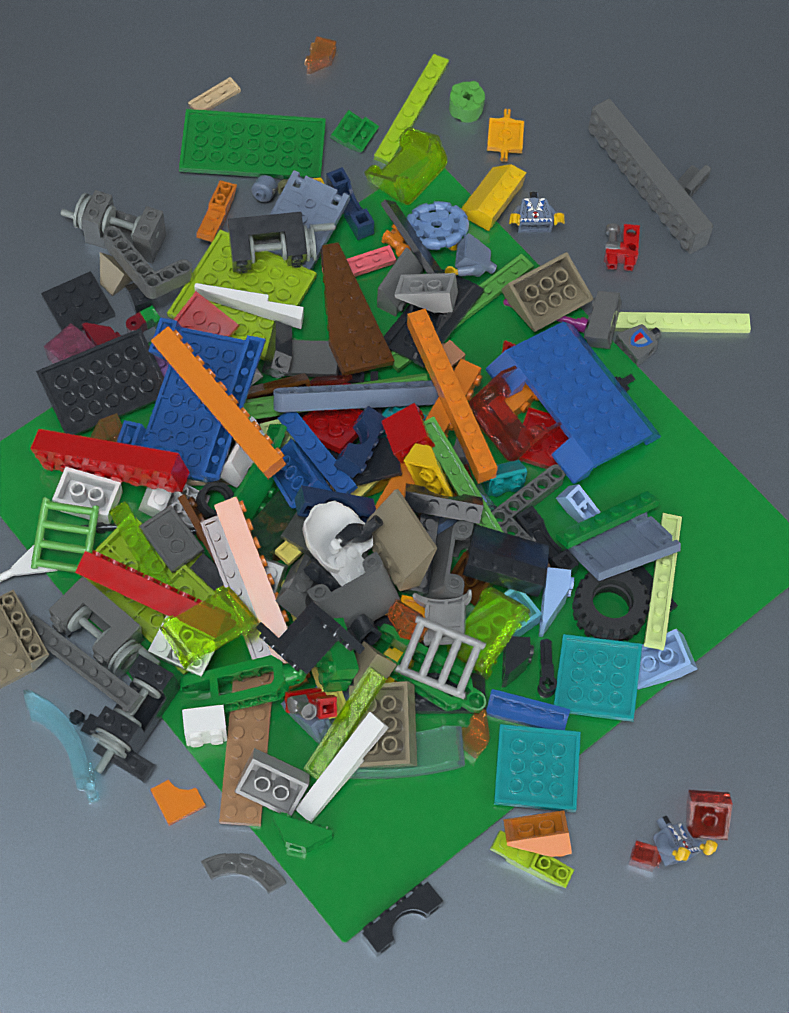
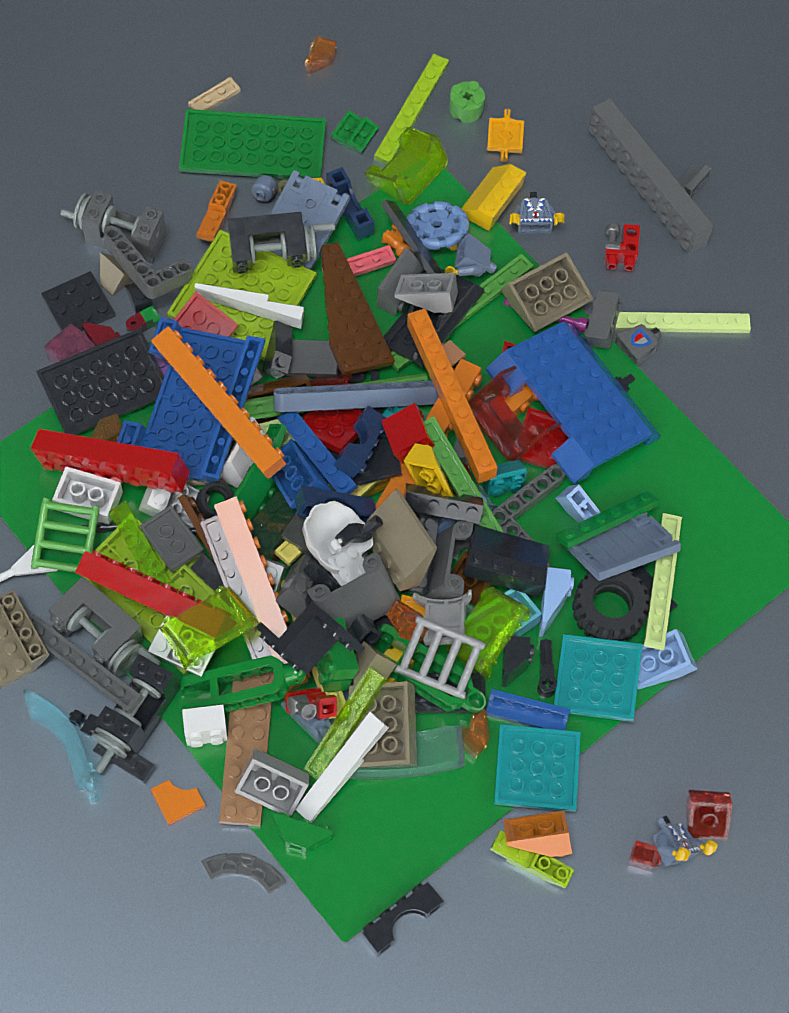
black arch [515,505,579,576] -> none

